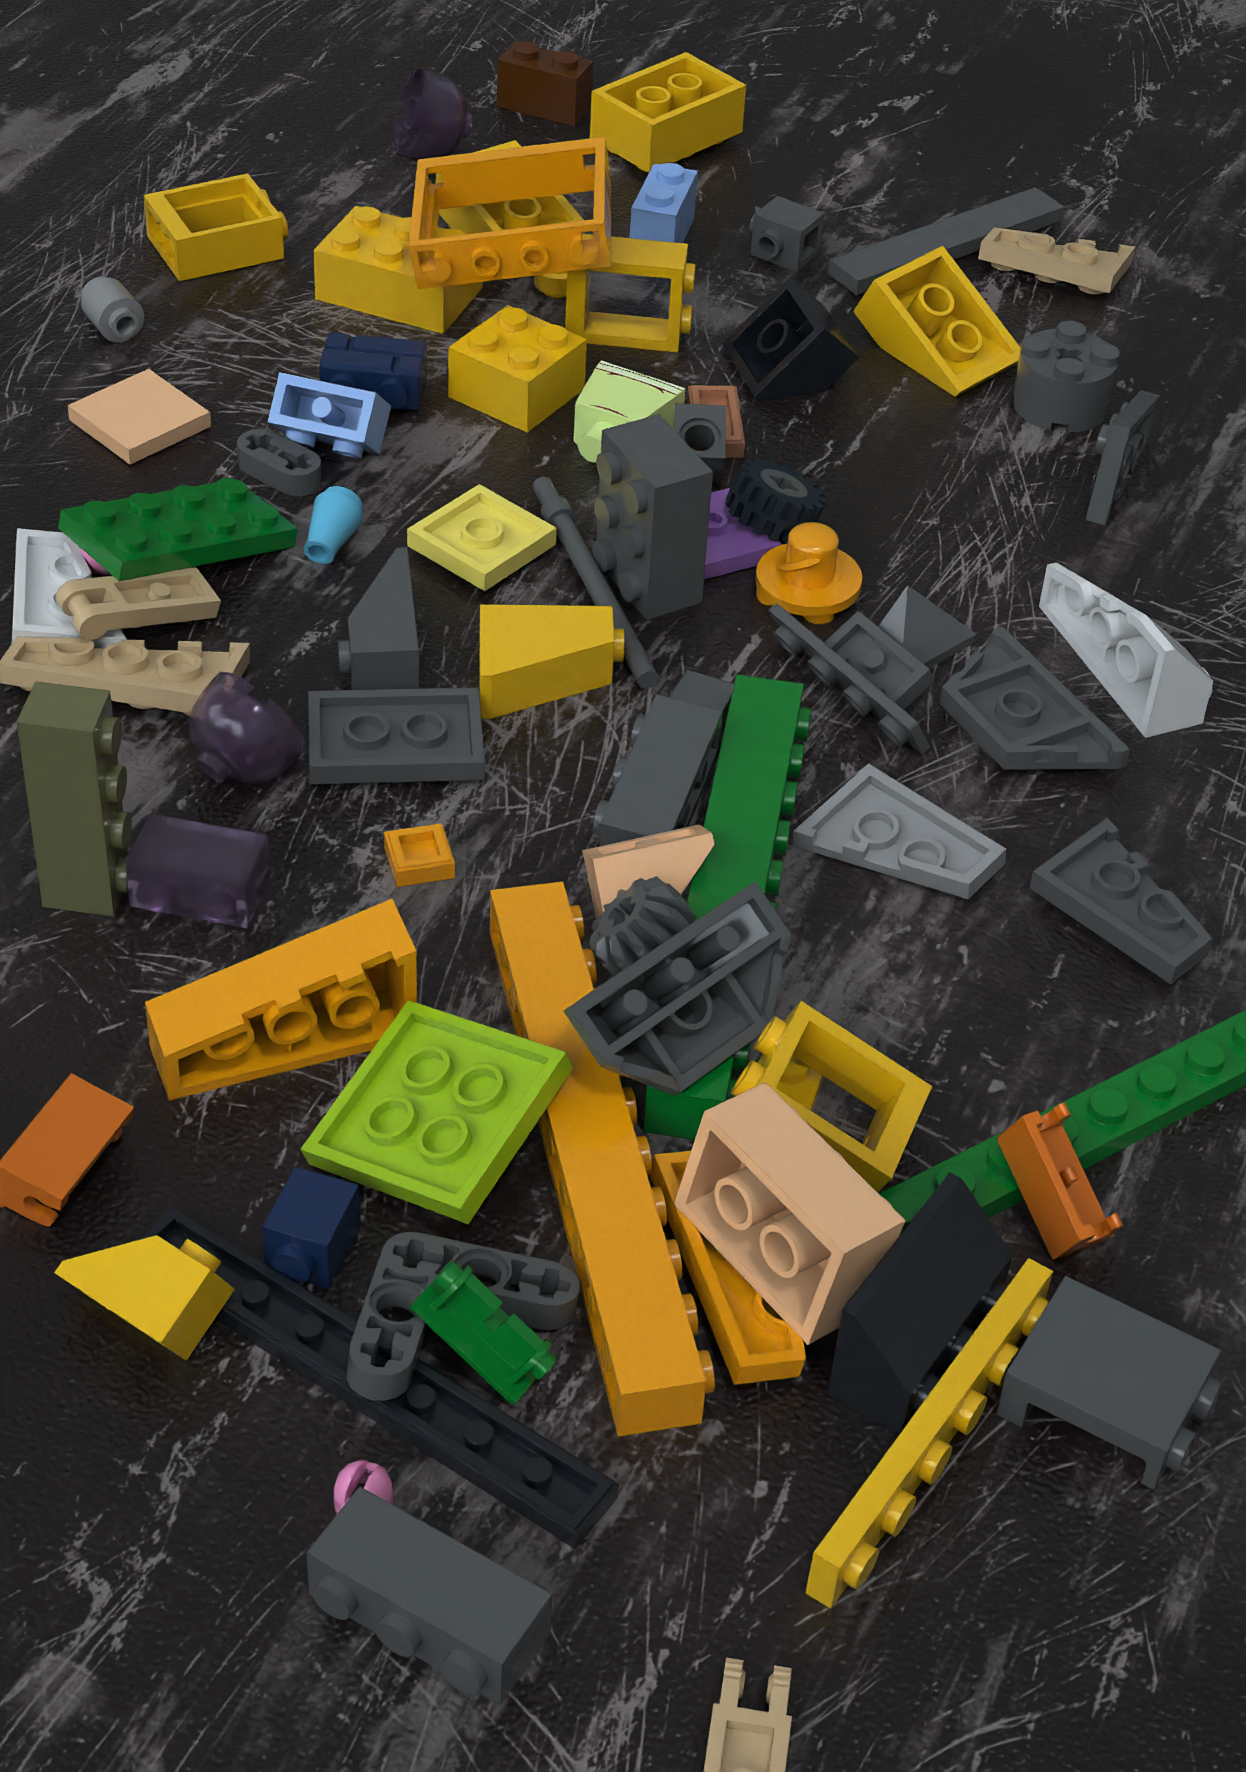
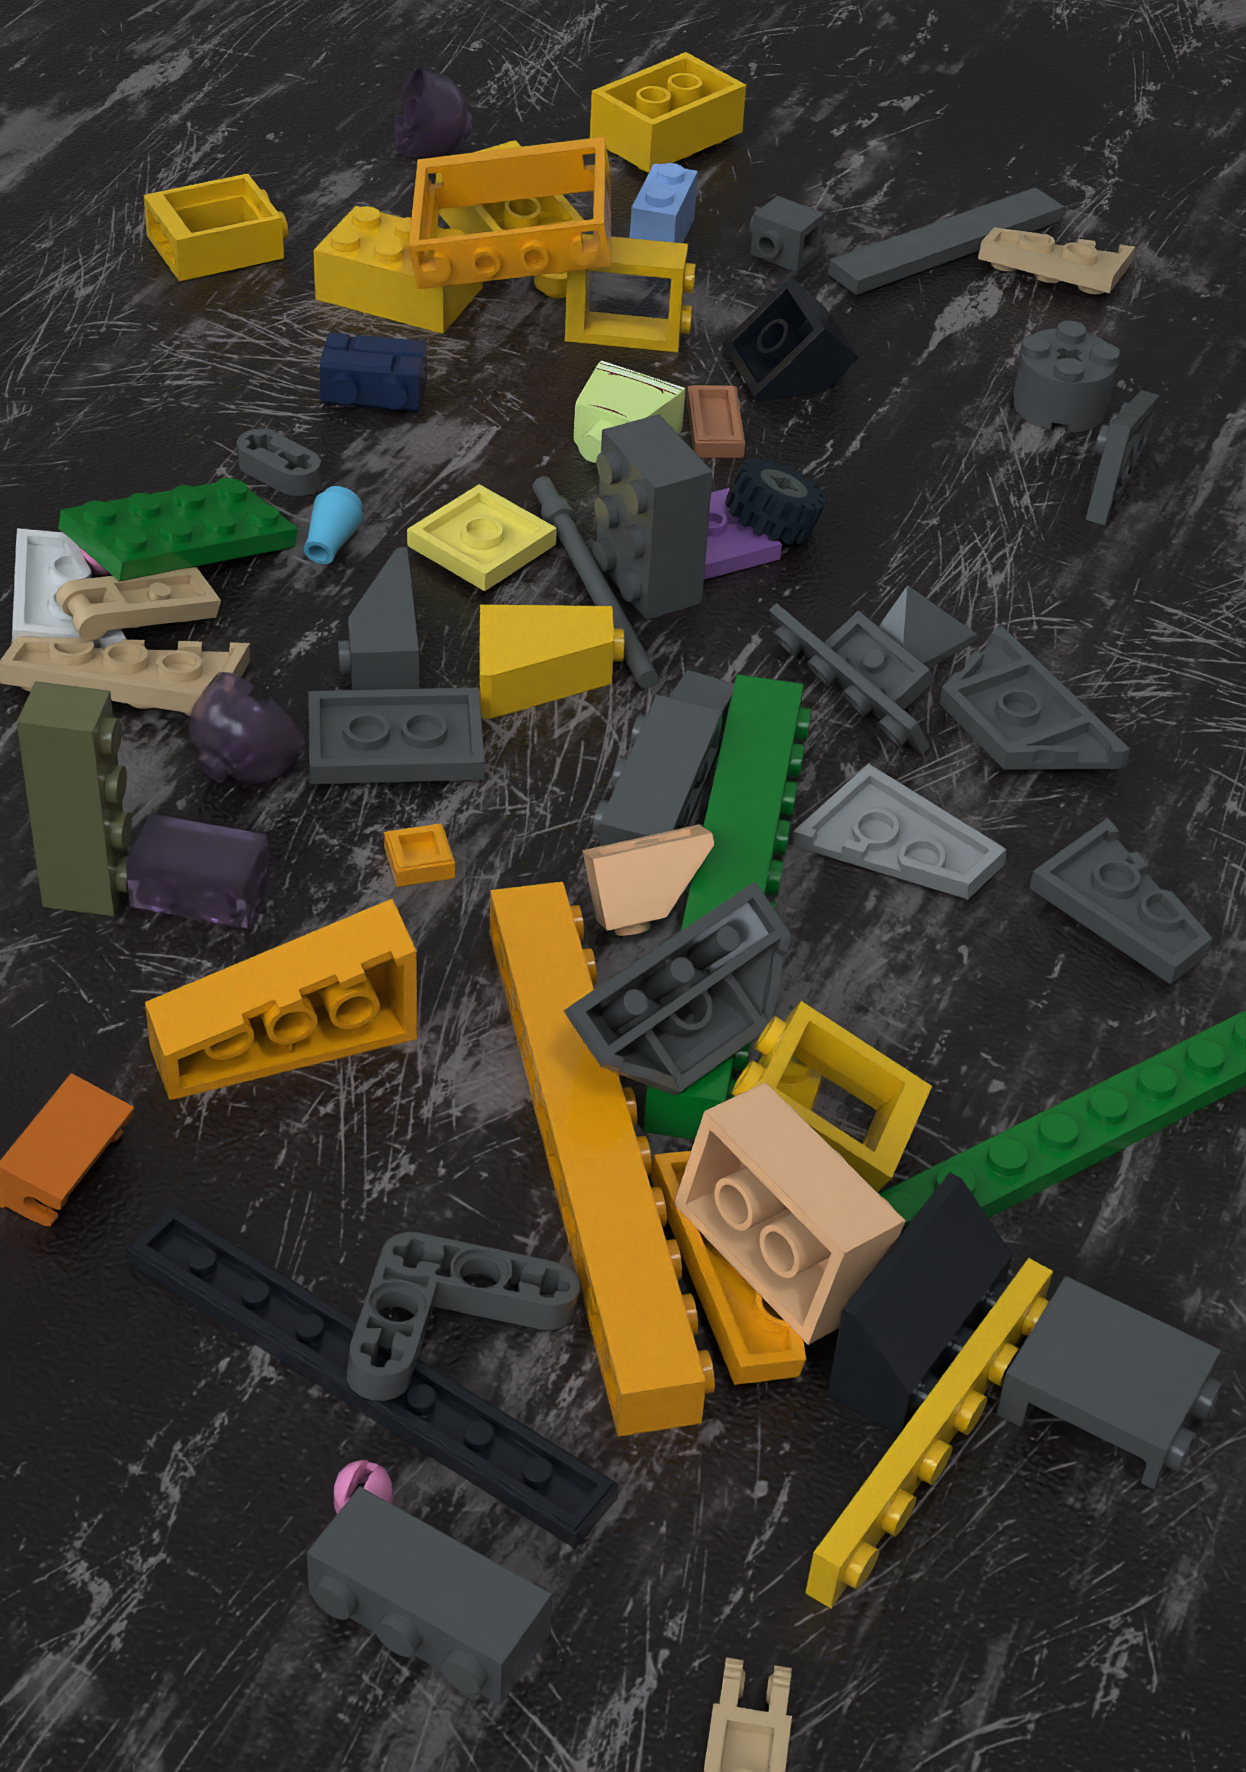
yellow slope [54,1235,235,1361] -> none
light nougat tile [68,369,211,465] -> none
light grey brick [81,277,145,343] -> none
dark blue brick [262,1167,360,1289] -> none
light blue brick [268,372,391,459] -> none
lime plate [300,1000,573,1224] -> none
green hinge [409,1260,557,1406] -> none
yellow brick [448,305,587,433] -> none
reddish brown brick [497,41,594,126] -> none
dark grey gear [588,876,697,976] -> none
dark grey brick [673,403,726,485] -> none
light orange plate [755,522,862,624] -> none
yellow slope [853,246,1021,397] -> none
orange hinge [996,1102,1124,1261] -> none
white wedge [1039,562,1213,738] -> none

